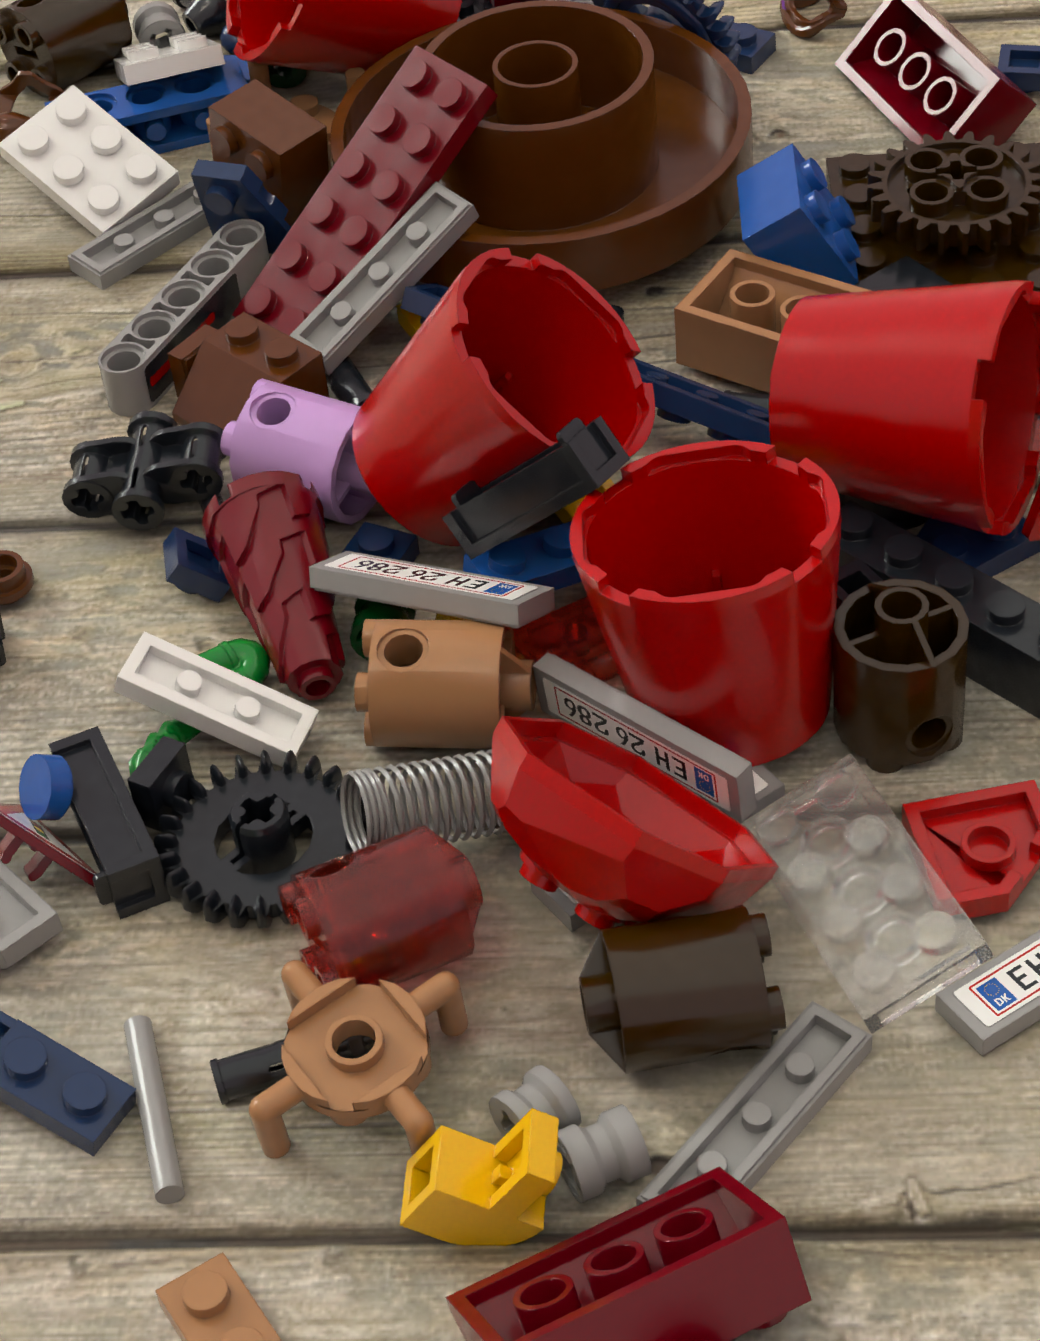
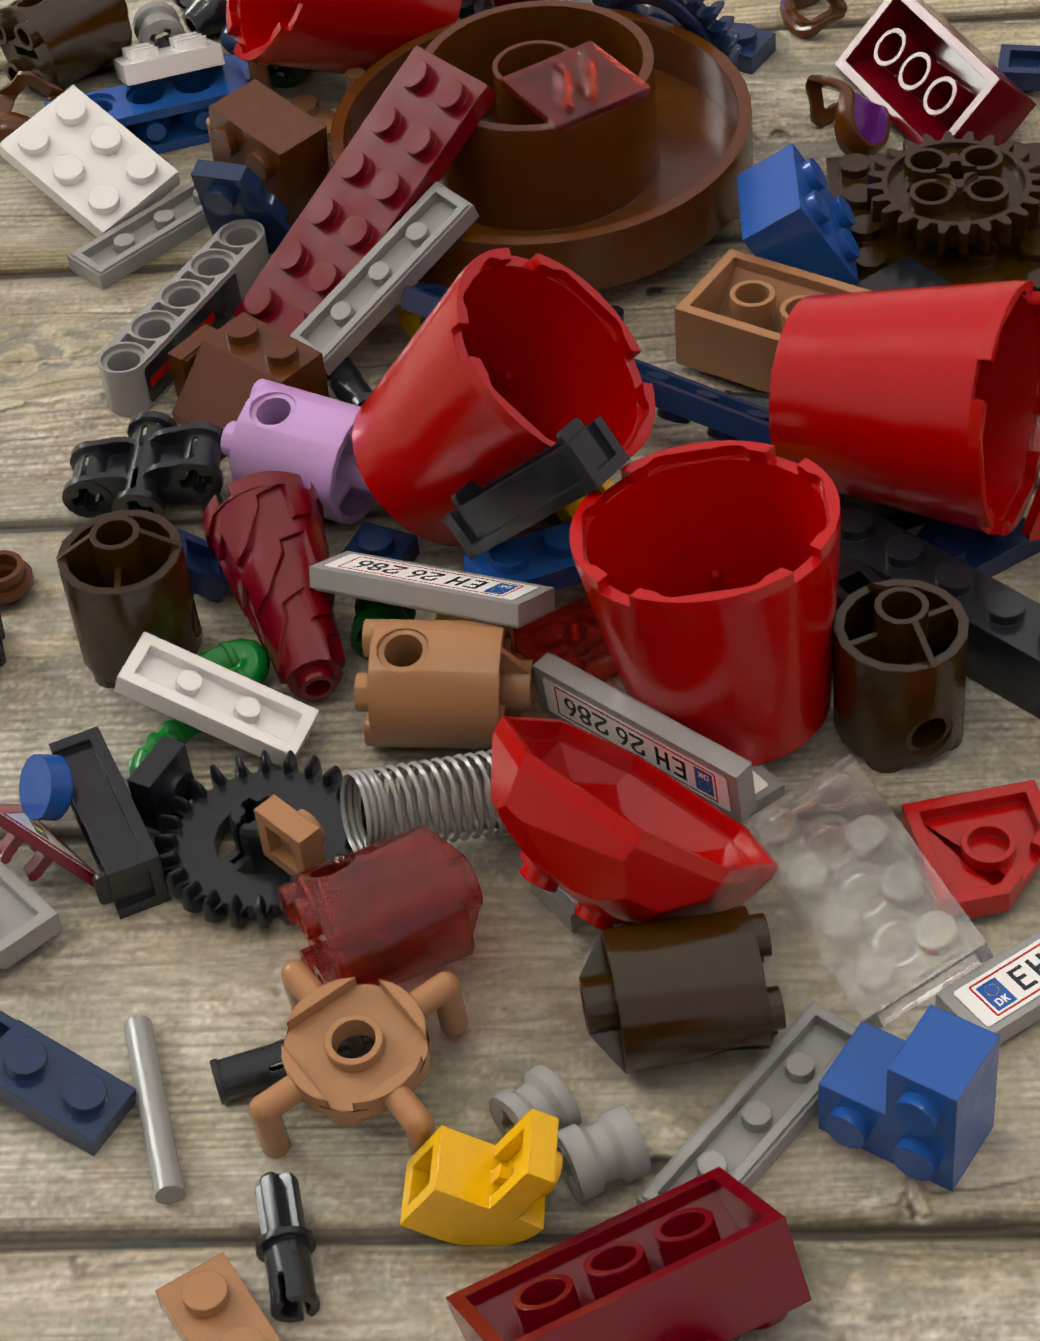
none -> dark brown cylinder [56,510,203,688]
none -> medium nougat plate [254,794,329,889]
none -> black axle [255,1171,321,1323]
none -> clear red piece [500,41,651,133]
none -> reddish brown piece [805,75,890,155]
none -> blue brick [818,1004,1000,1191]

